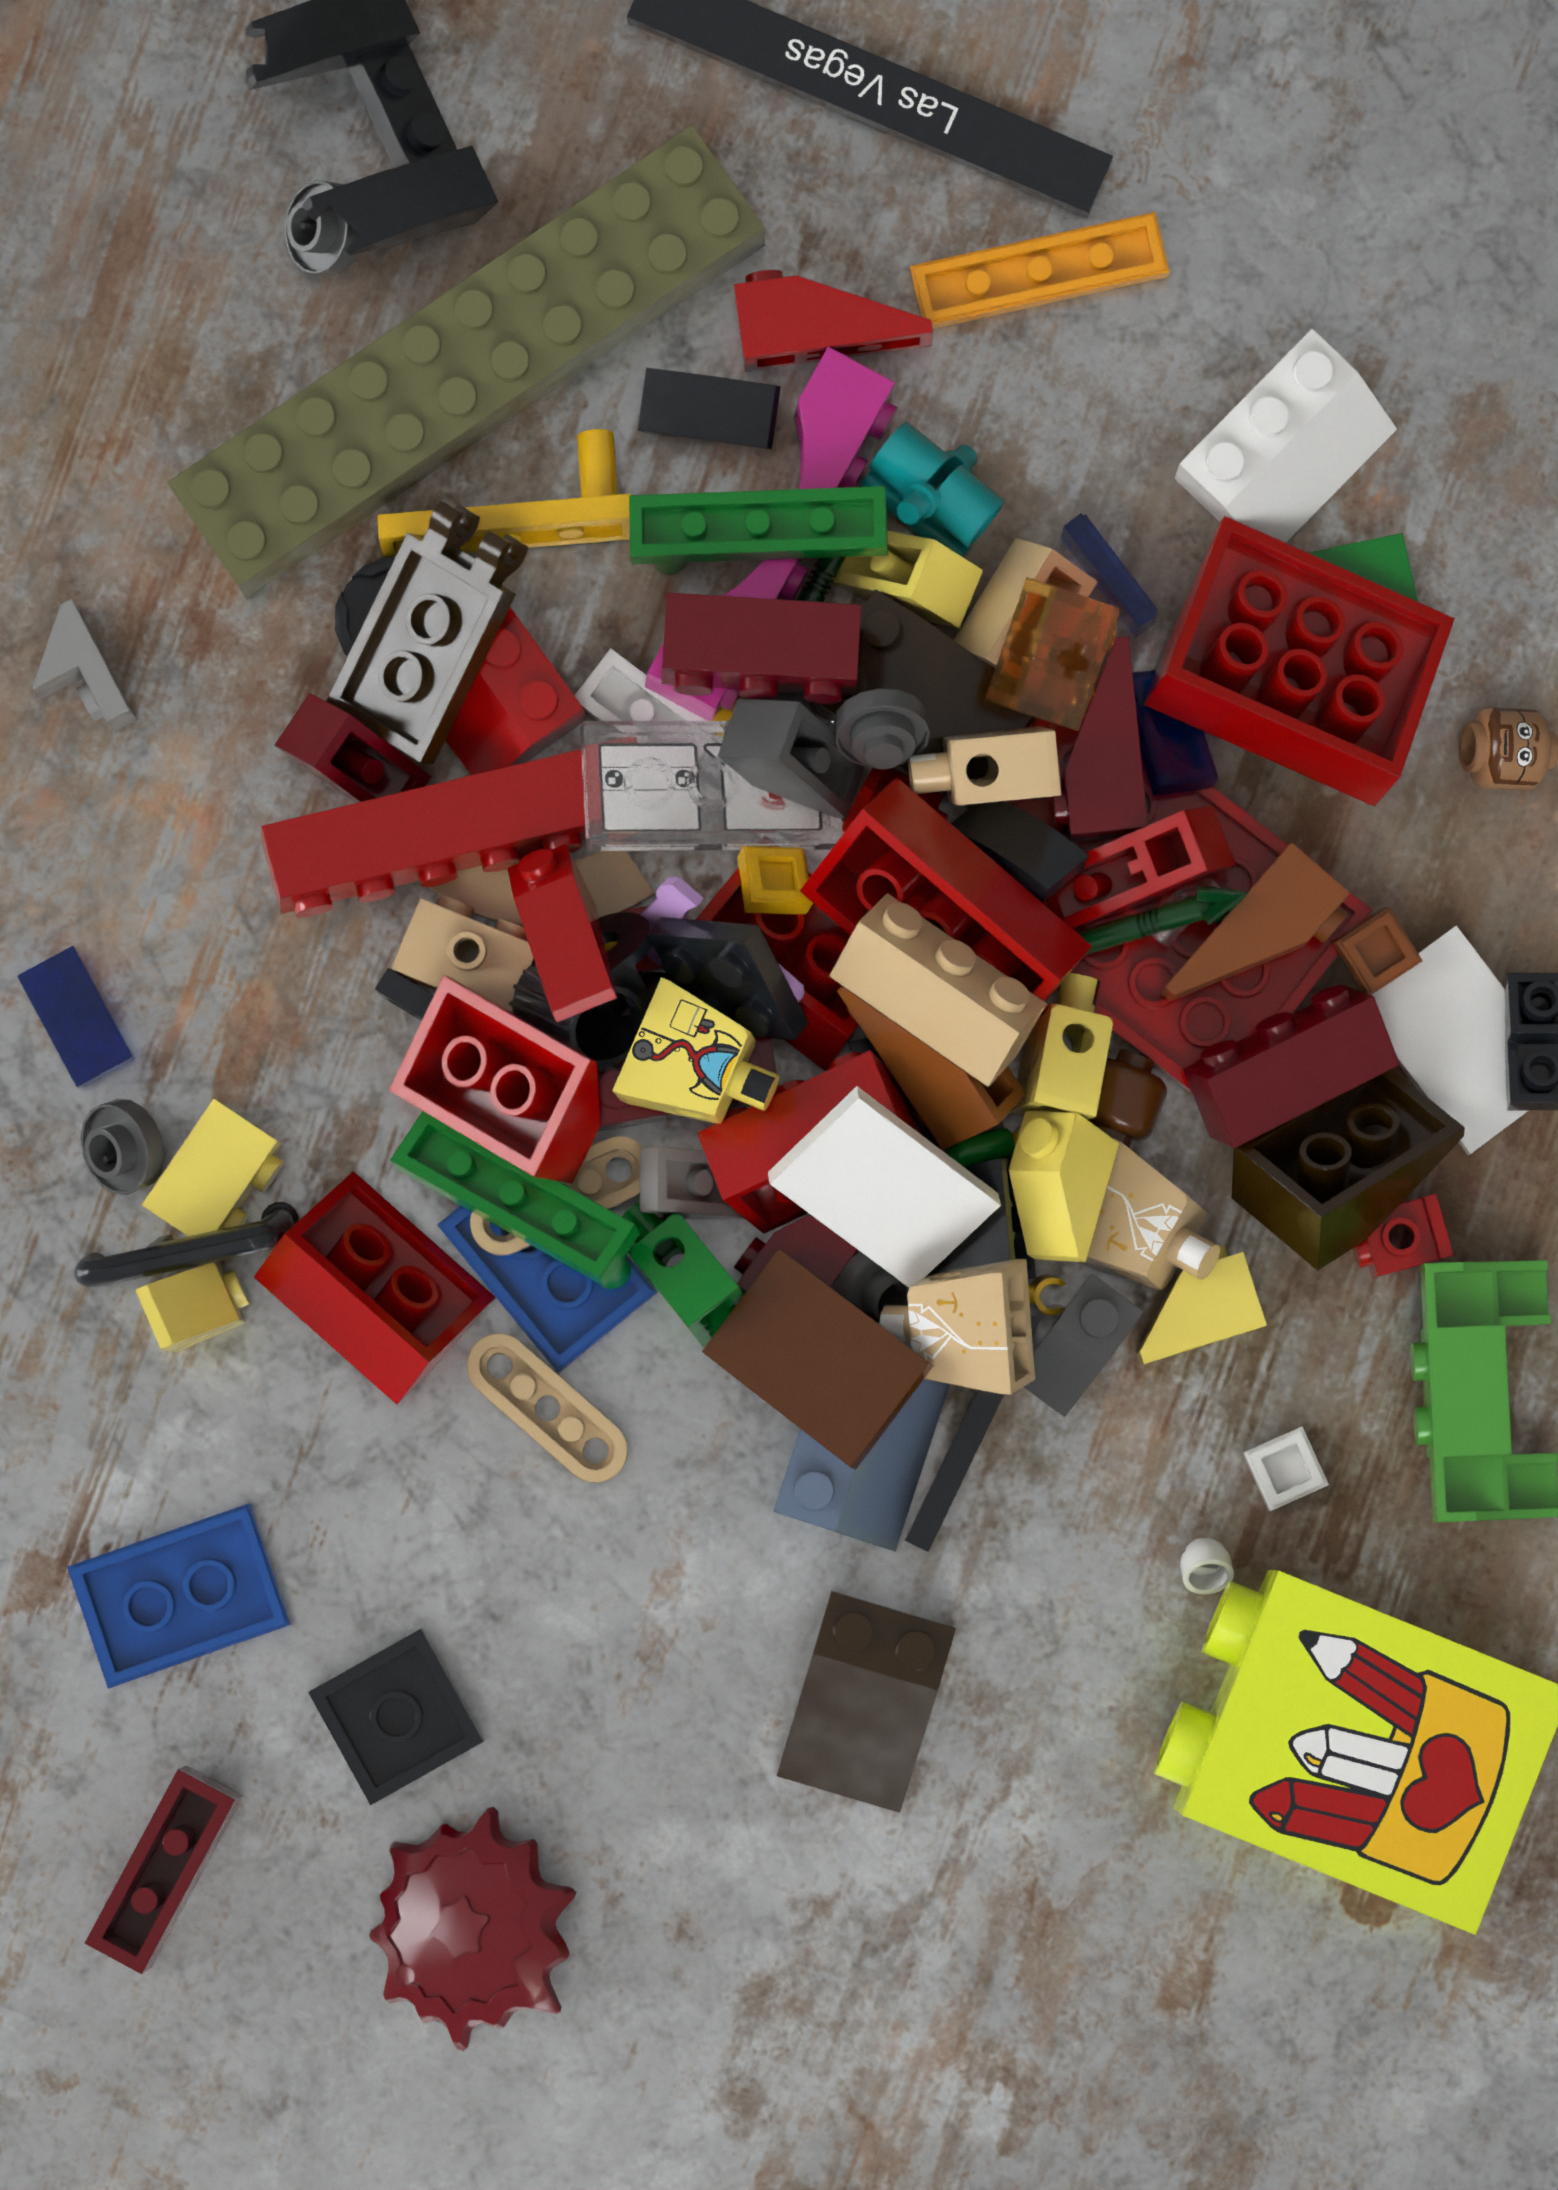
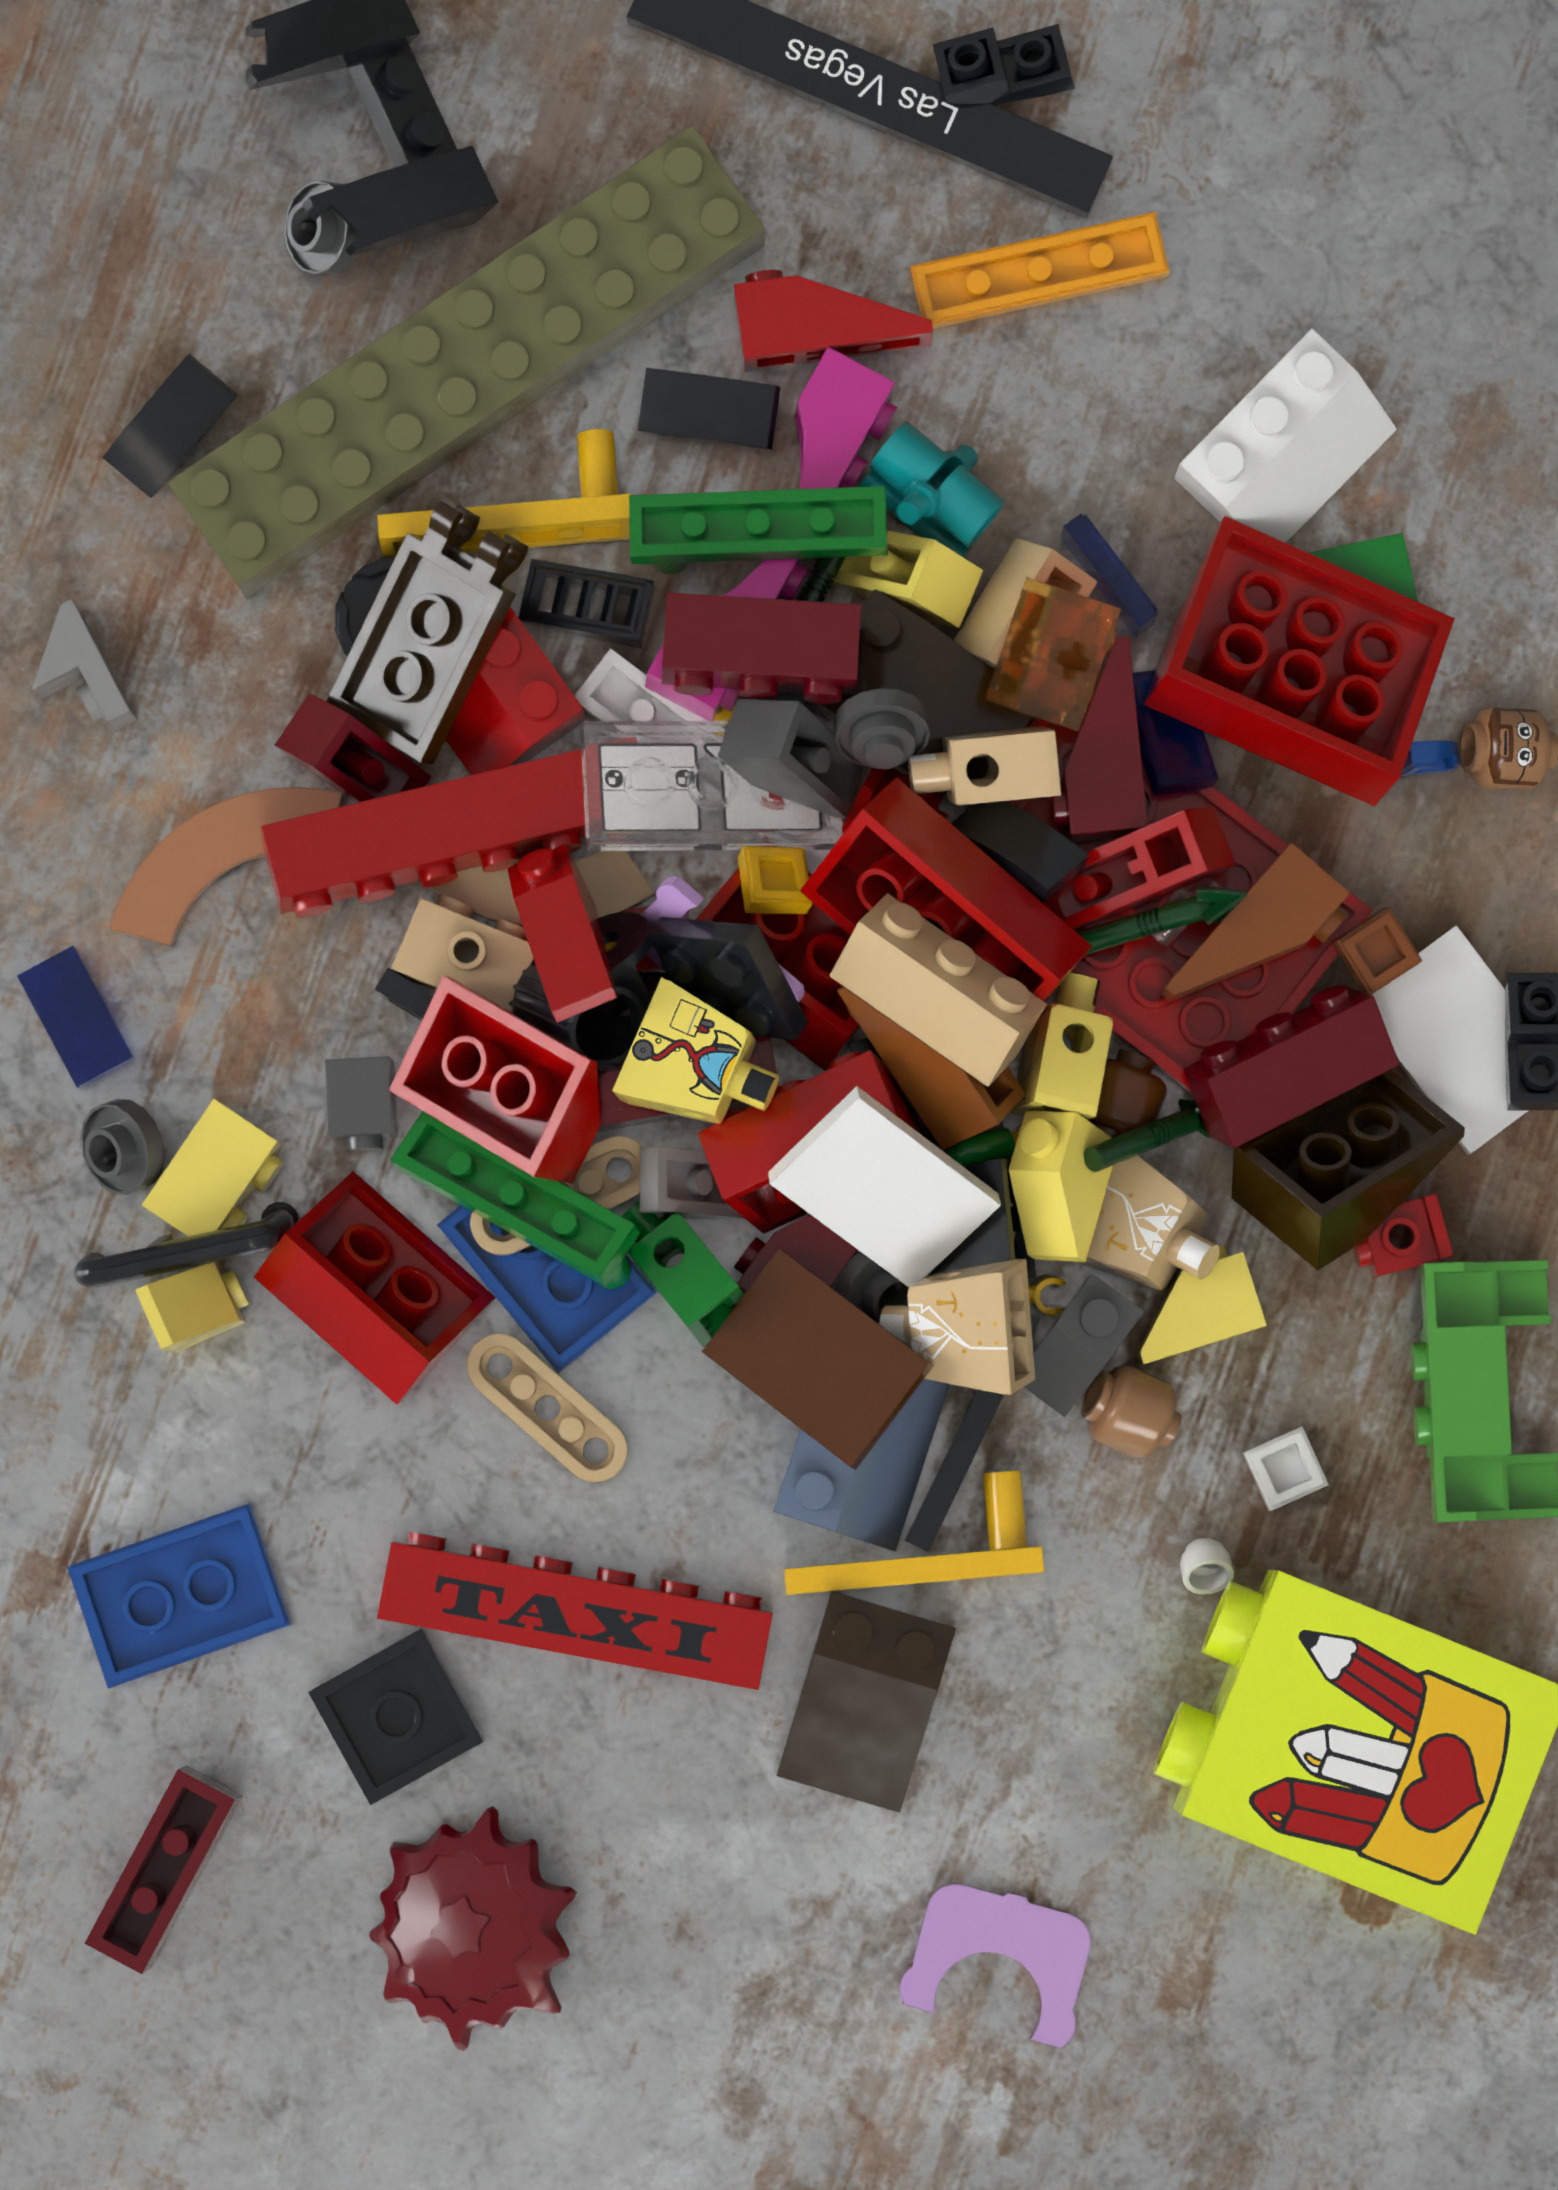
none -> black slope [102,354,238,498]
none -> nougat tile [109,787,344,947]
none -> dark grey brick [325,1056,398,1151]
none -> red brick [377,1532,773,1690]
none -> black slope [518,559,655,649]
none -> yellow piece [784,1470,1044,1595]
none -> lavender piece [900,1883,1091,2048]
none -> black slope [933,24,1075,104]
none -> medium nougat head [1081,1364,1182,1459]
none -> dark green piece [1084,1099,1210,1172]
none -> blue tile [1401,740,1460,776]

